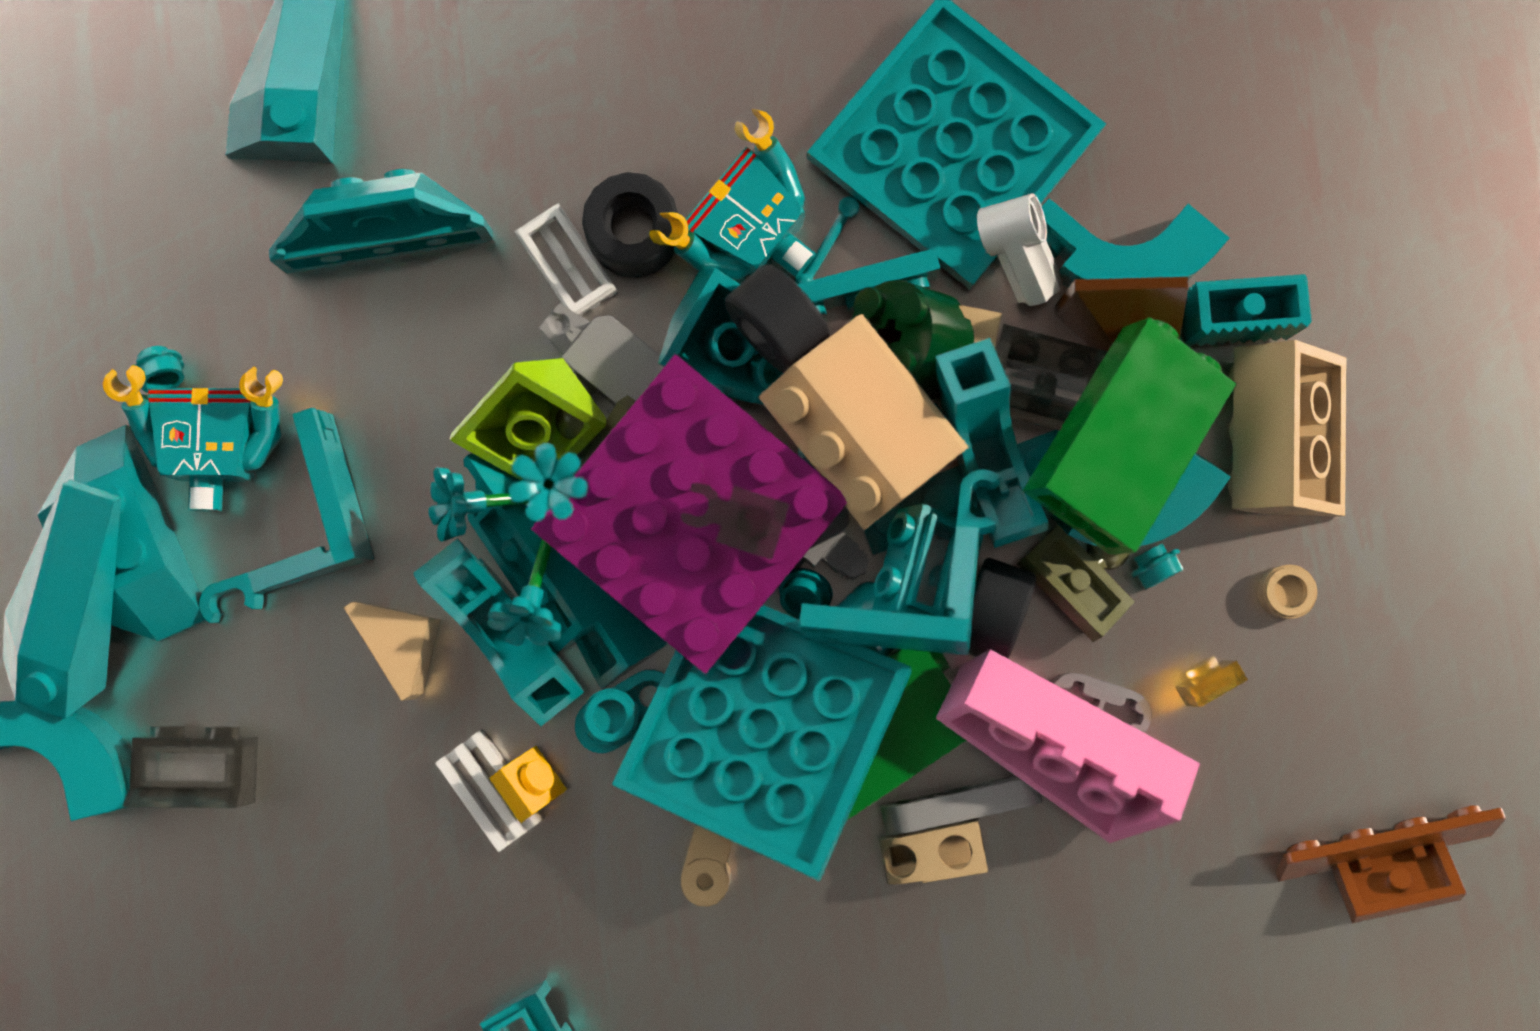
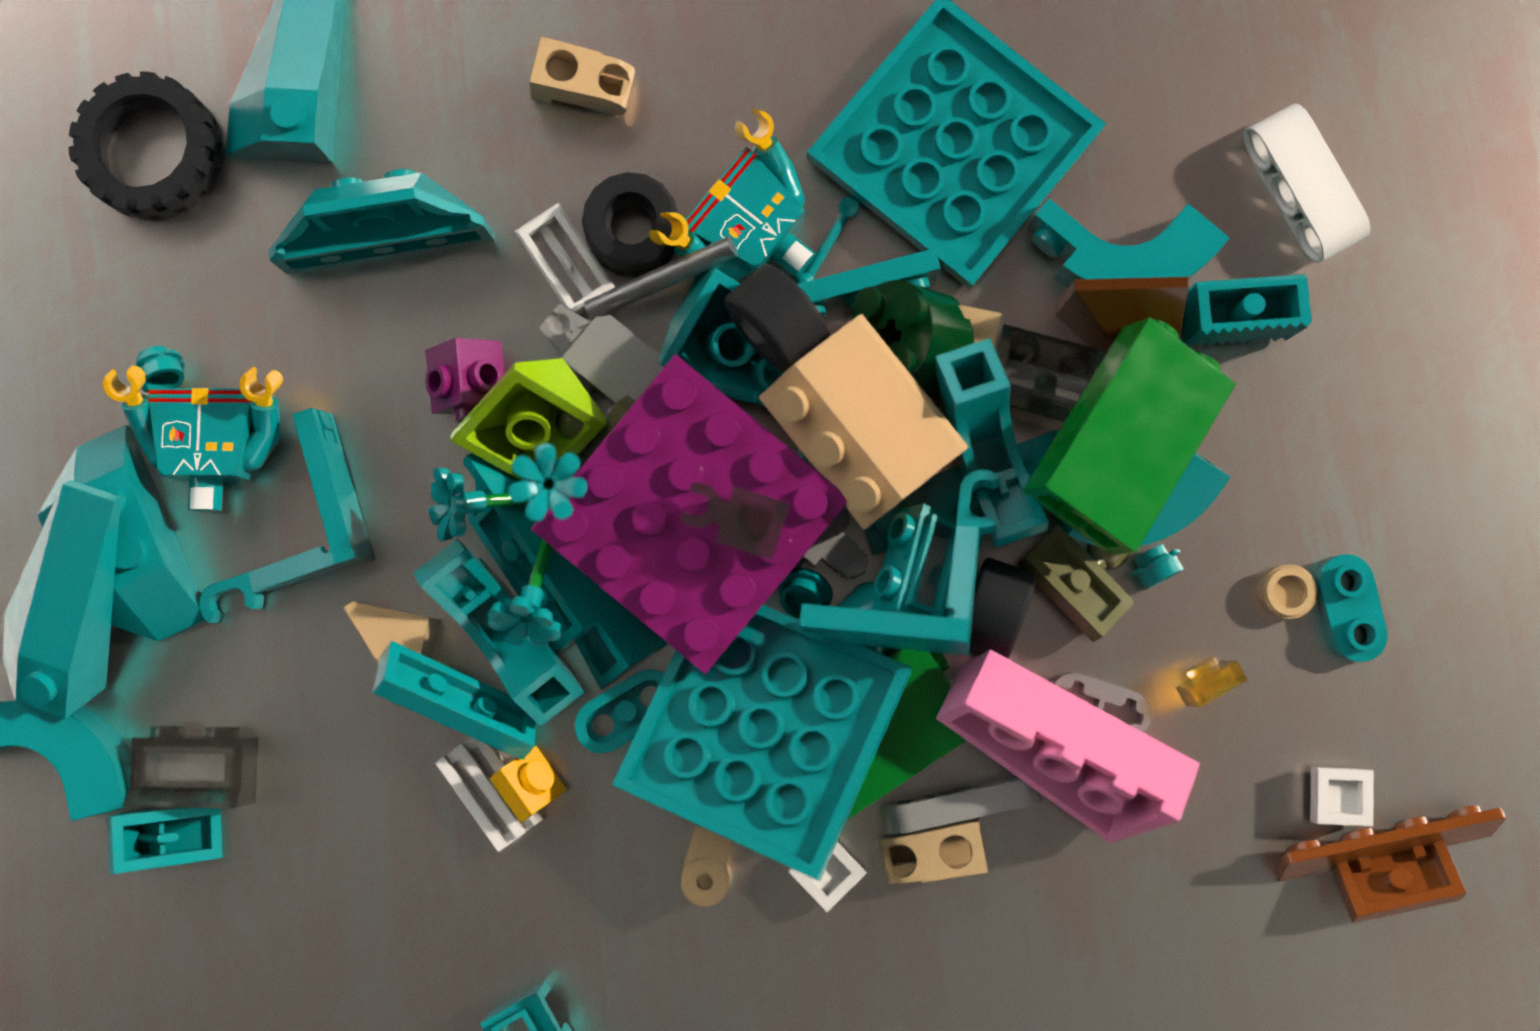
teal tile [582,688,640,745] -> none
white piece [977,194,1063,306] -> none
tan slope [1228,340,1346,517] -> none
none -> black tyre [68,71,224,221]
none -> teal slope [107,803,223,874]
none -> teal plate [372,641,537,760]
none -> magenta brick [425,338,505,423]
none -> tan leg [529,36,636,115]
none -> flat silver bar [584,236,738,320]
none -> white plate [788,842,867,912]
none -> white beam [1243,103,1371,263]
none -> white plate [1310,767,1374,826]
none -> teal plate [1313,554,1388,662]

